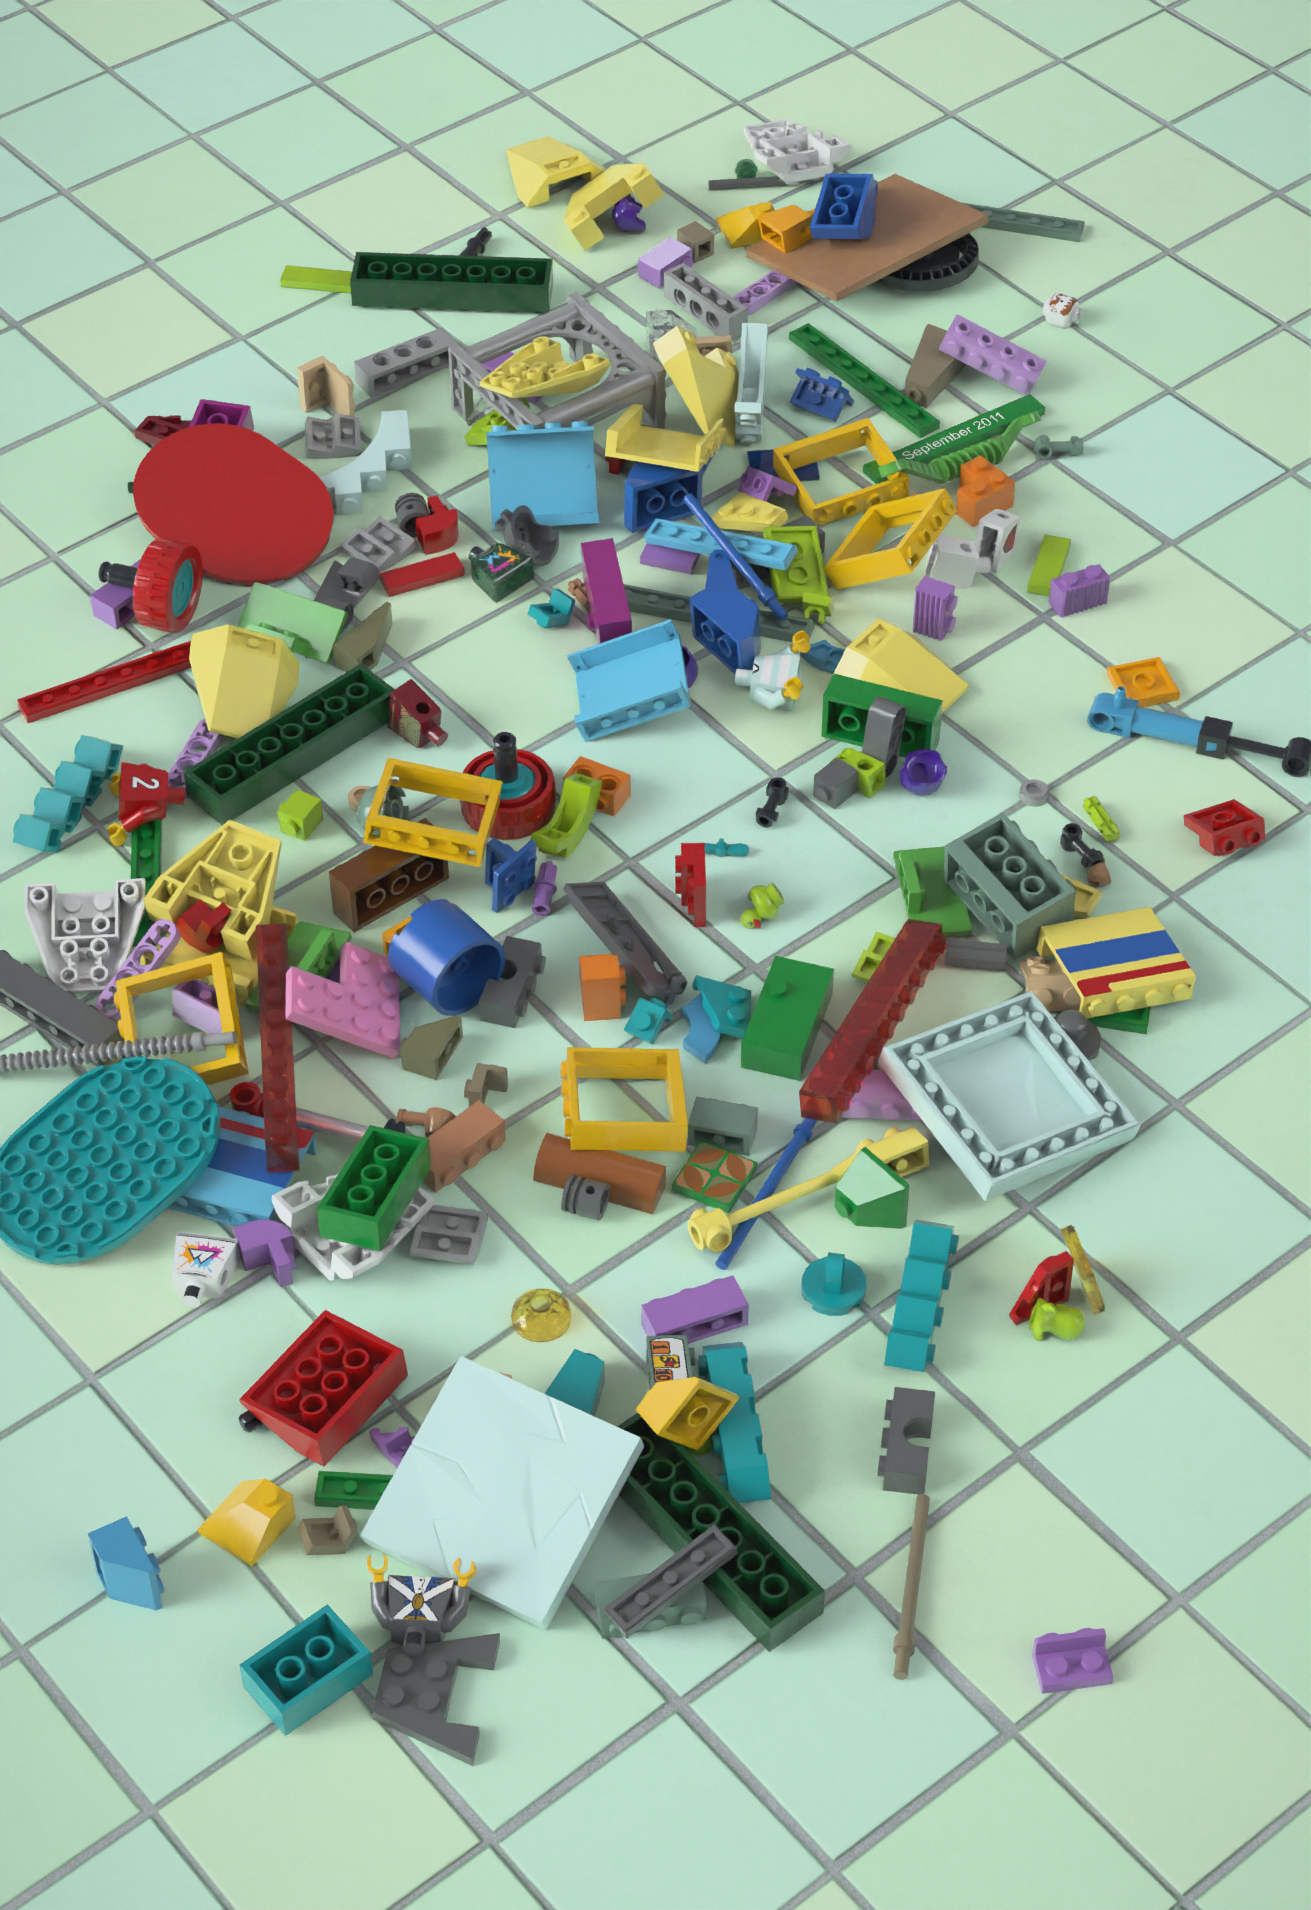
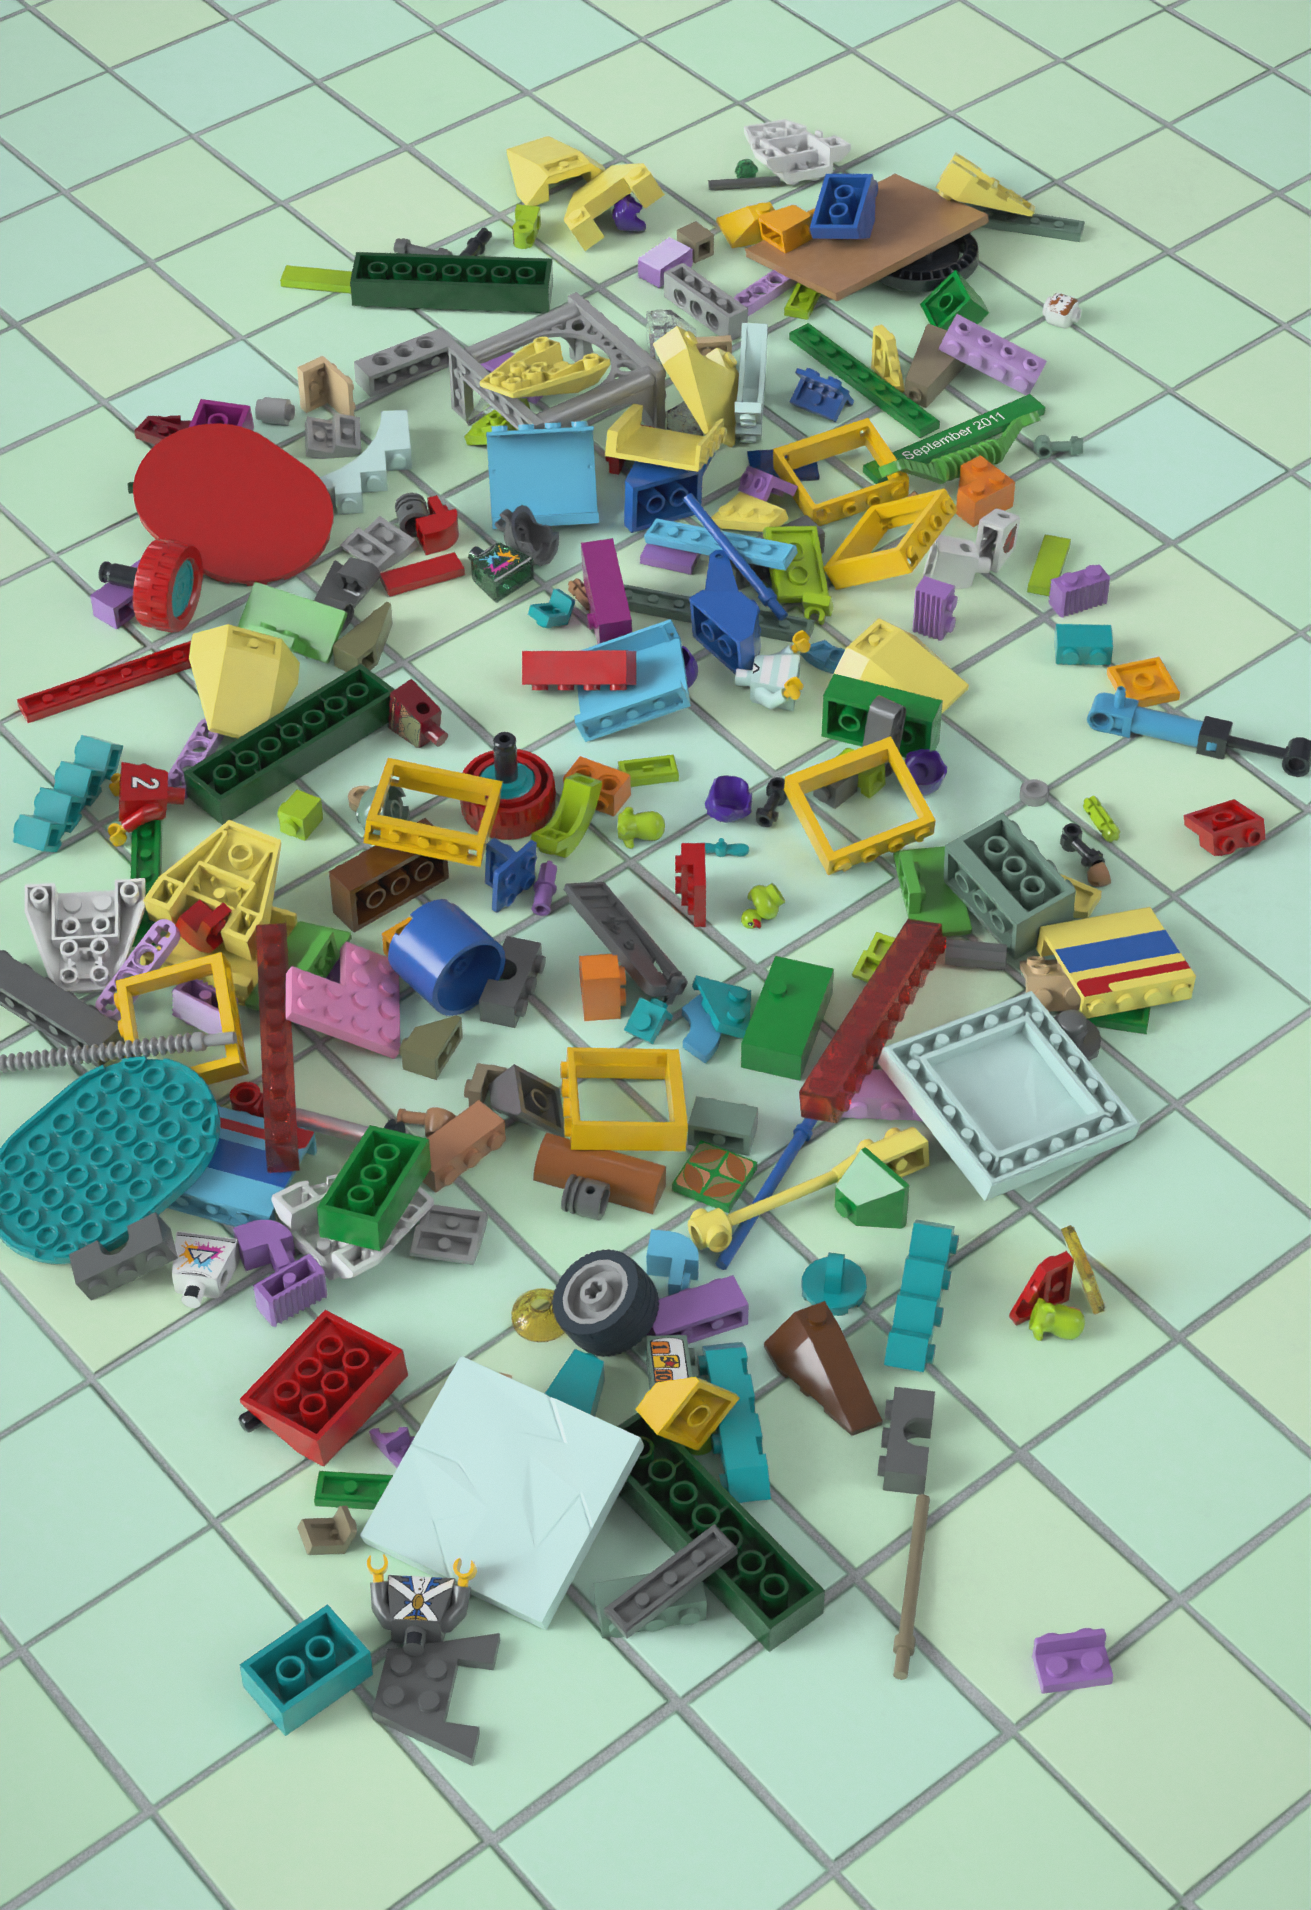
dark azure slope [87,1516,165,1611] -> none
yellow slope [197,1478,296,1567] -> none
none -> dark grey arch [69,1212,178,1300]
none -> medium lavender brick [253,1254,327,1327]
none -> light grey brick [255,397,295,425]
none -> dark grey bar [393,238,453,255]
none -> dark grey slope [488,1064,565,1137]
none -> lime leg [512,204,541,249]
none -> brick [522,650,636,691]
none -> black wheel [552,1249,659,1357]
none -> lime animal [617,807,665,849]
none -> lime tile [618,754,679,787]
none -> medium azure brick [646,1229,699,1296]
none -> clear brick [667,401,703,436]
none -> dark purple hair [704,775,752,823]
none -> reddish brown wedge [764,1301,883,1436]
none -> lime tile [784,283,821,320]
none -> yellow window [784,736,936,875]
none -> light yellow wing [871,324,905,393]
none -> green slope [920,270,989,331]
none -> light yellow wedge [936,152,1035,217]
none -> teal brick [1054,624,1113,666]

